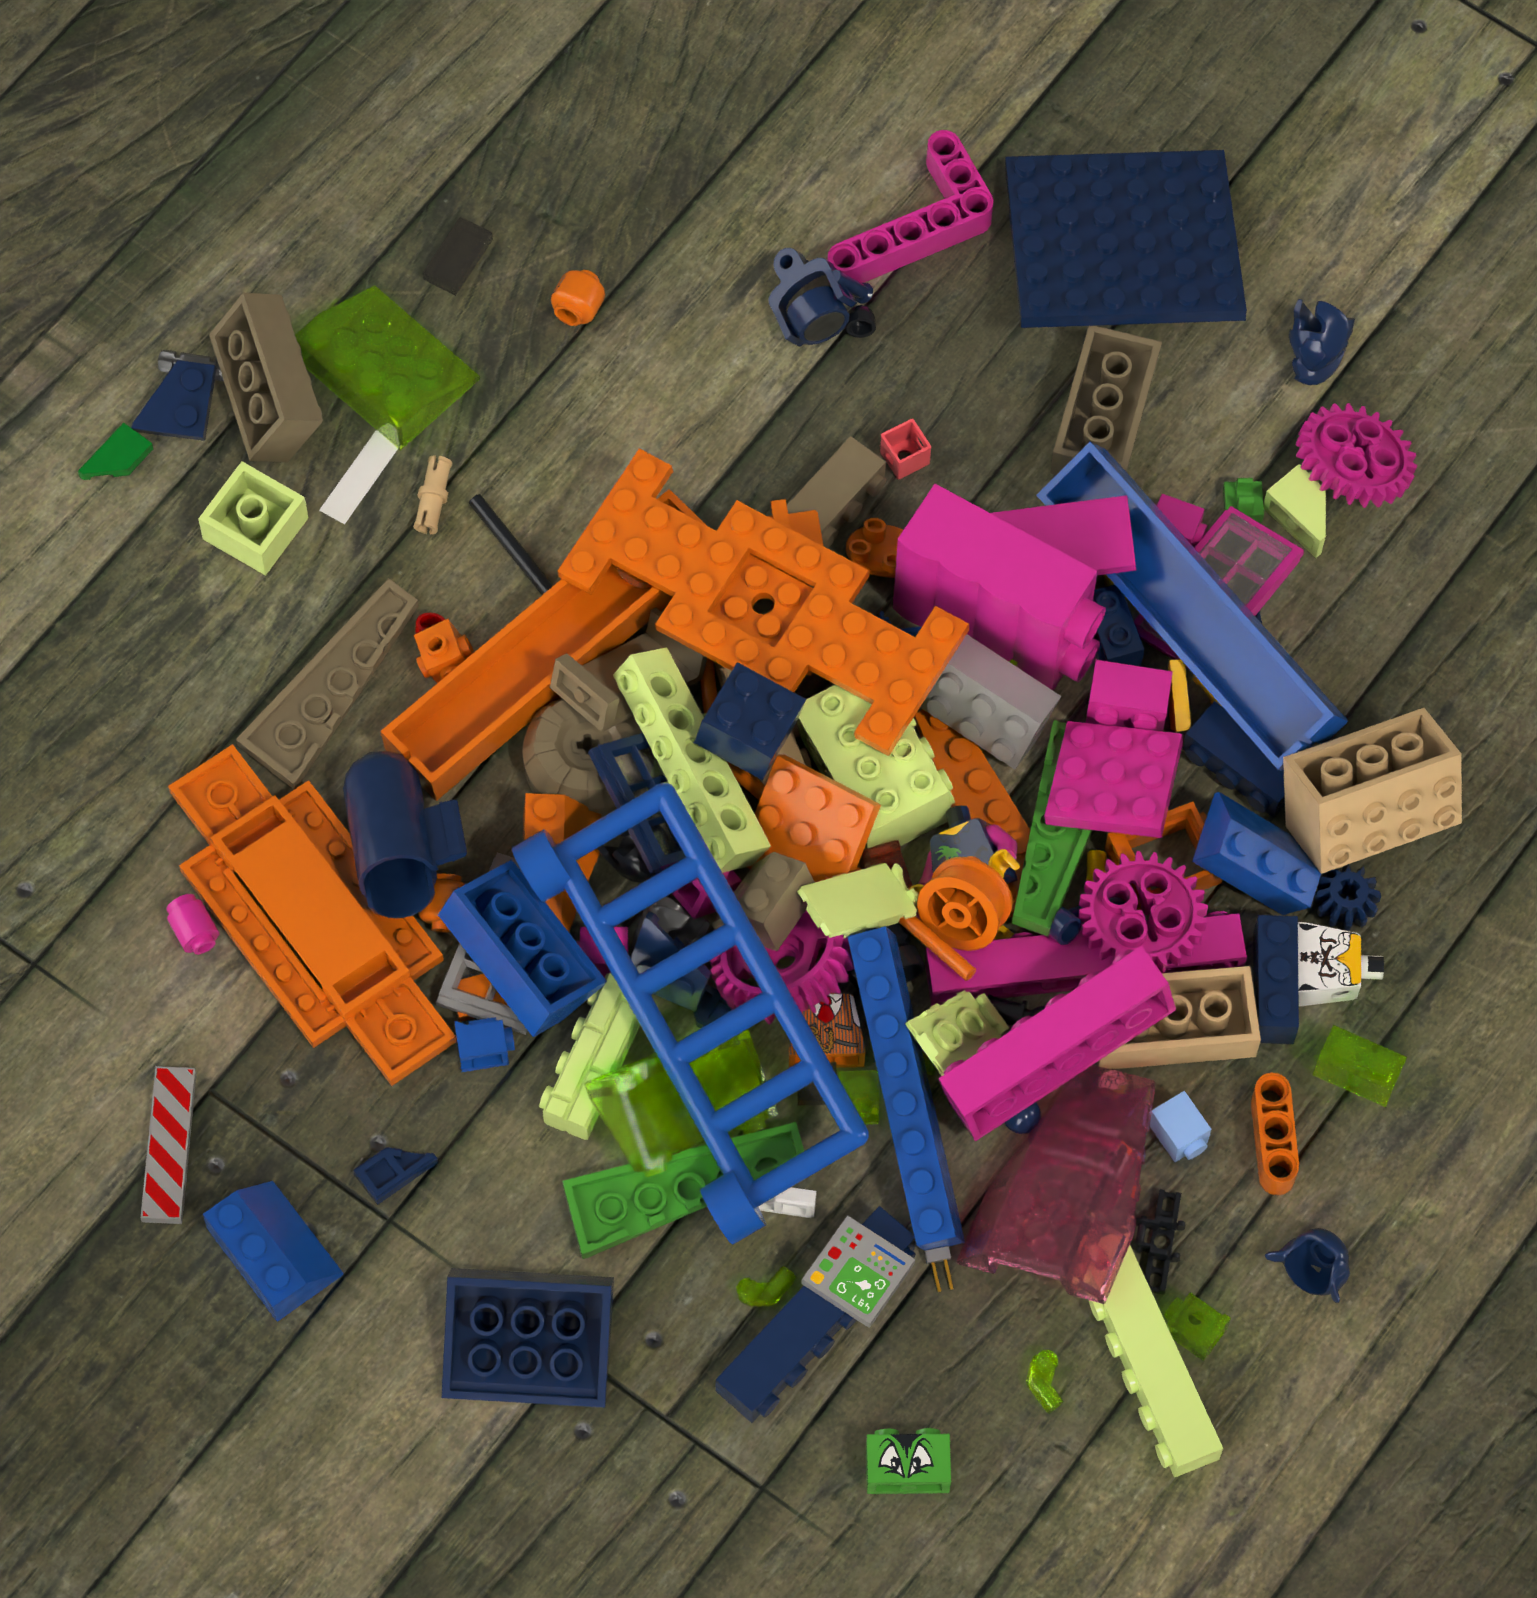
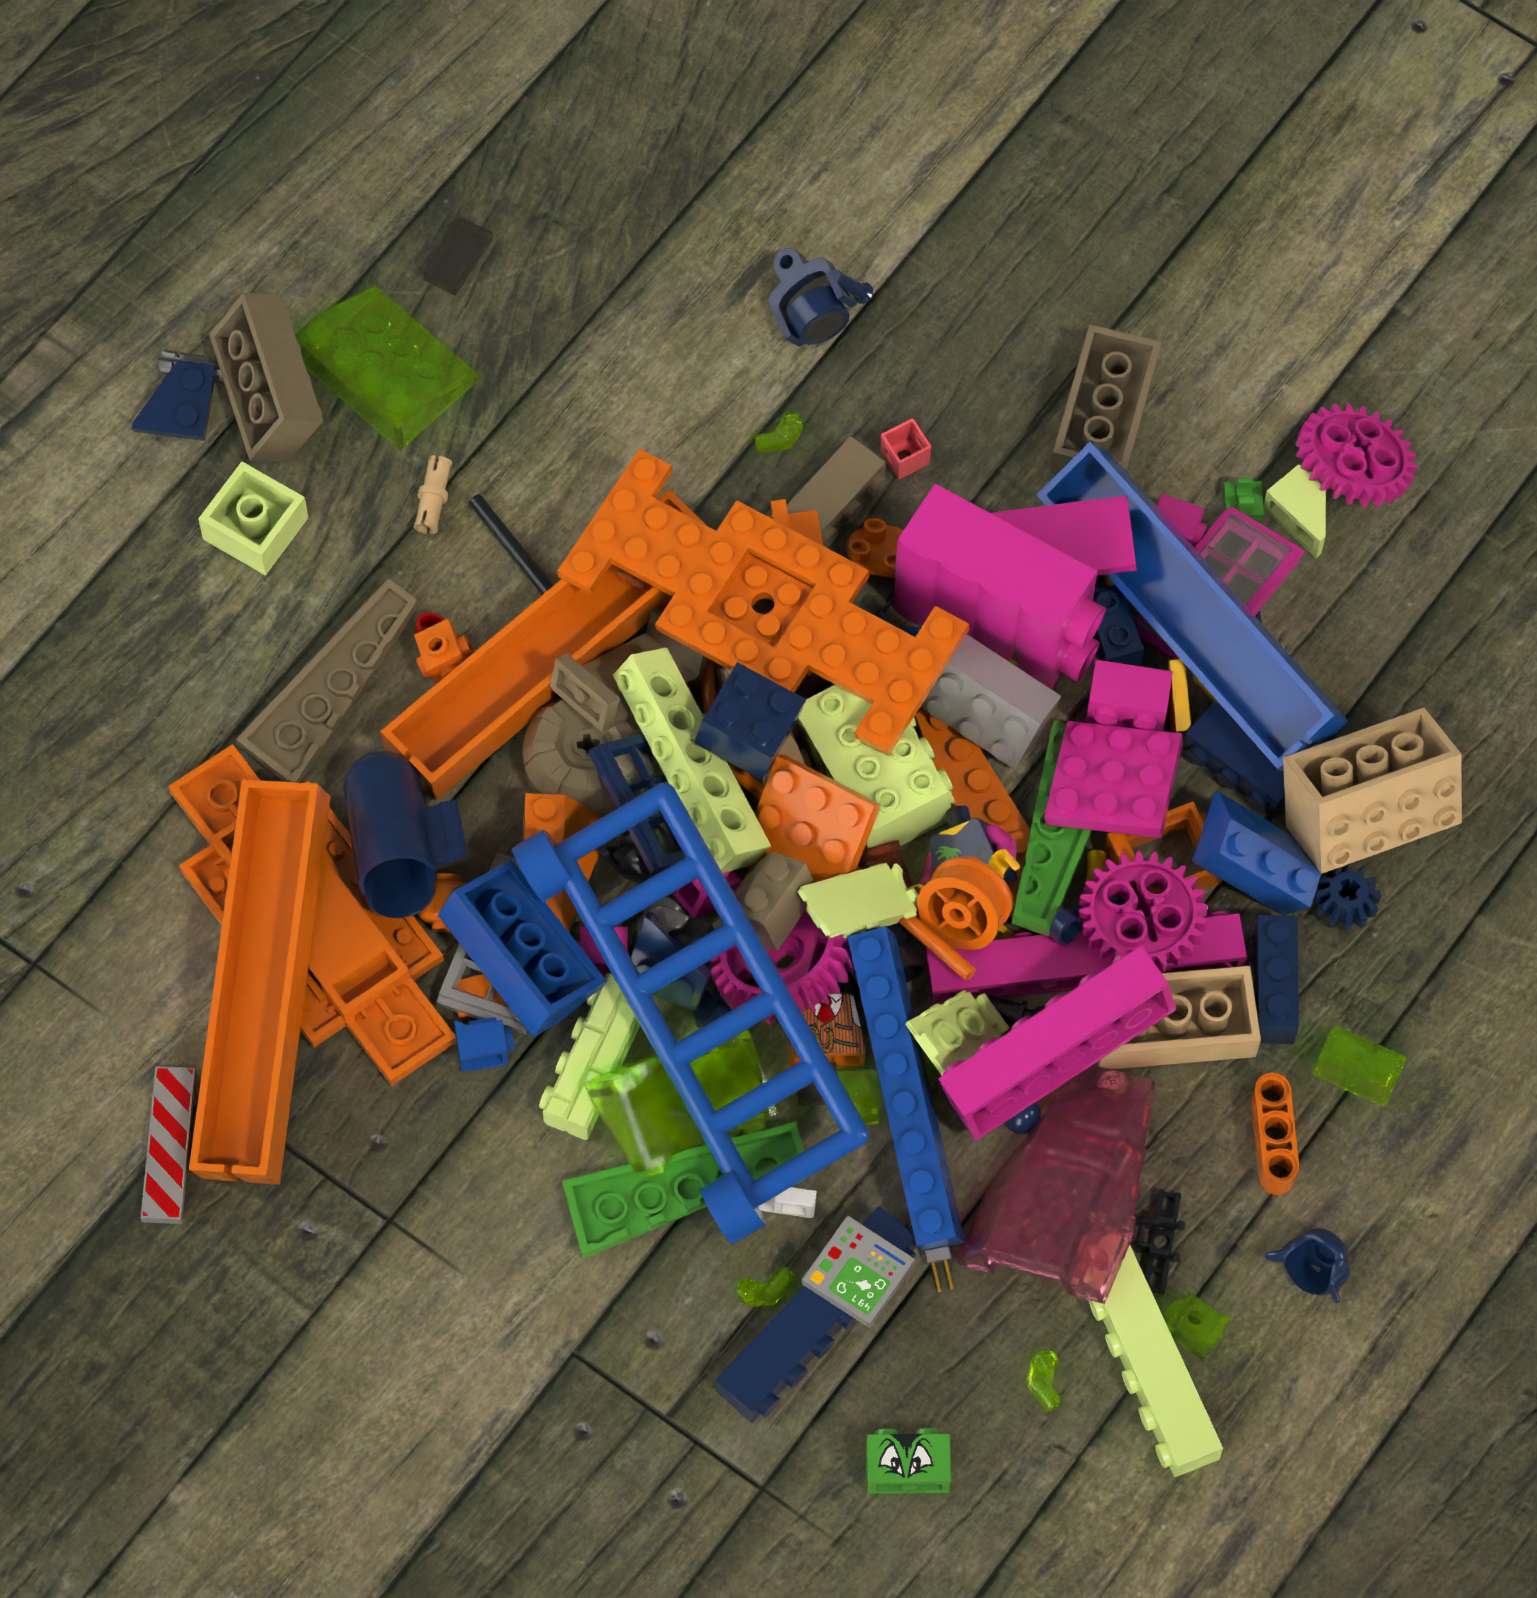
green tile [78,423,153,480] -> none
dark pink brick [166,894,219,955] -> none
blue slope [203,1181,343,1322] -> none
white sticker [319,430,401,524] -> none
dark blue tile [353,1147,438,1205] -> none
dark blue slope [441,1268,614,1408] -> none
orange head [551,270,606,326] -> none
dark pink beam [827,130,994,283] -> none
black hinge [846,305,876,338] -> none
dark blue plate [1005,150,1247,328] -> none
light blue brick [1148,1091,1212,1162] -> none
dark blue helmet [1289,299,1355,385] -> none
torso [1298,922,1384,1006] -> none
none -> orange piece [189,780,331,1185]
none -> clear neon green arm [754,411,804,453]

